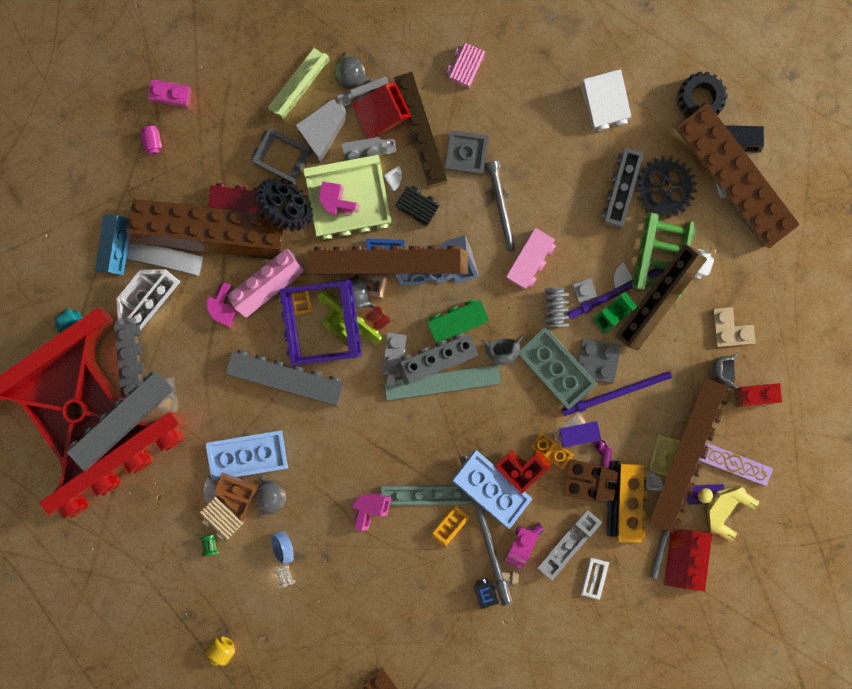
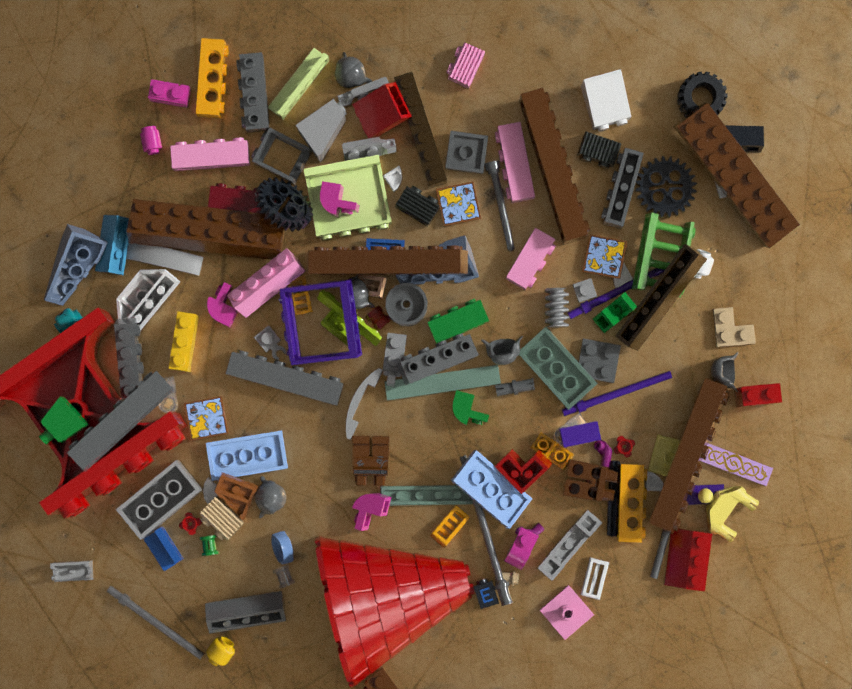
none -> green torso [39,397,90,445]
none -> sand blue wedge [44,224,108,306]
none -> light grey hinge [50,560,94,582]
none -> flat silver bar [106,586,204,660]
none -> light grey brick [116,460,203,540]
none -> blue panel [144,527,184,571]
none -> yellow brick [168,311,199,372]
none -> bright pink brick [171,138,250,171]
none -> red plate [179,512,202,535]
none -> tile [184,396,229,441]
none -> light orange brick [196,38,229,118]
none -> dark grey brick [205,591,286,634]
none -> dark grey brick [236,52,270,133]
none -> light grey plate [254,325,287,361]
none -> red cone [315,536,475,688]
none -> light grey slope [346,368,383,440]
none -> reddish brown hips [352,436,390,486]
none -> dark grey wheel [385,283,428,327]
none -> tile [436,181,481,227]
none -> green brick [452,390,489,425]
none -> bright pink brick [495,122,535,203]
none -> dark grey pin [495,378,535,397]
none -> reddish brown brick [519,87,590,245]
none -> bright pink tile [540,585,594,640]
none -> pearl dark grey brick [577,131,621,169]
none -> tile [582,234,628,279]
none -> red plate [613,436,635,458]

